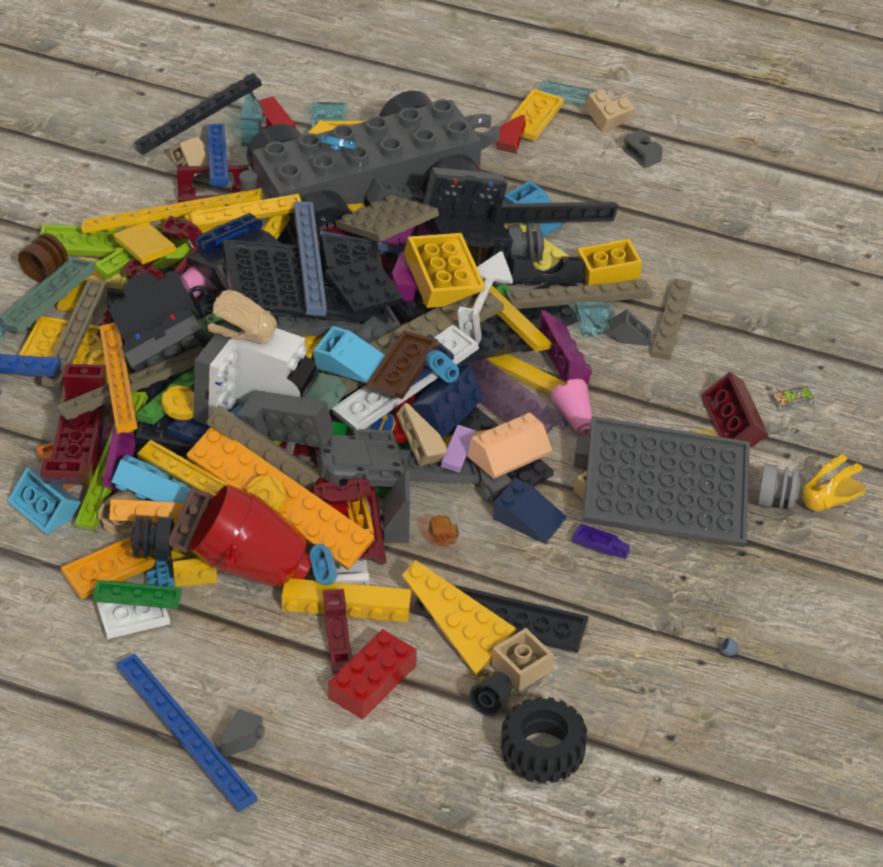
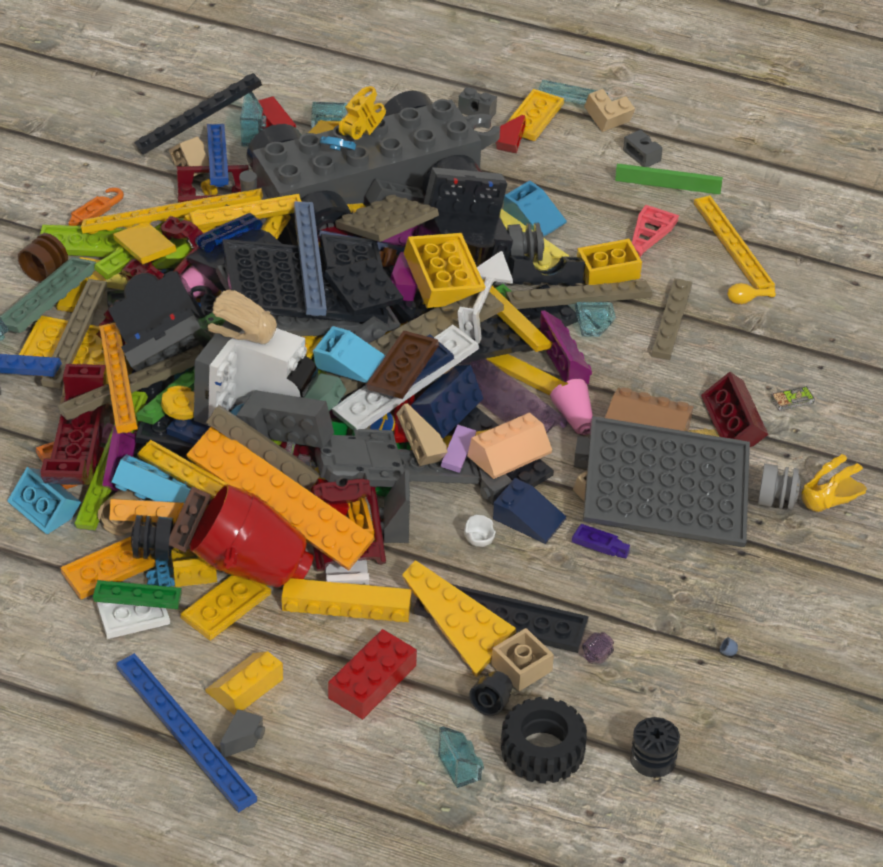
yellow tile [246,475,286,512] -> none
dark azure plate [310,544,337,586] -> none
dark red slope [323,589,352,673] -> none
dark azure plate [426,350,459,383] -> none
clear orange hair [428,515,459,546] -> none
black plate [490,202,619,224] -> none
dark grey slope [609,309,652,346] -> none
none -> orange plate [68,187,124,226]
none -> yellow tile [180,575,271,641]
none -> yellow tile [201,179,219,195]
none -> yellow slope [205,651,283,715]
none -> yellow piece [339,86,386,140]
none -> reddish brown gear [379,247,399,268]
none -> clear light blue slope [438,726,484,788]
none -> dark grey brick [458,87,497,119]
none -> white hair [464,515,496,547]
none -> clear purple head [582,632,614,664]
none -> medium nougat slope [605,387,694,432]
none -> bright green tile [615,163,723,194]
none -> black wheel [630,717,680,778]
none -> coral plate [632,205,679,258]
none -> yellow tile [694,195,775,289]
none -> yellow piece [727,283,776,305]

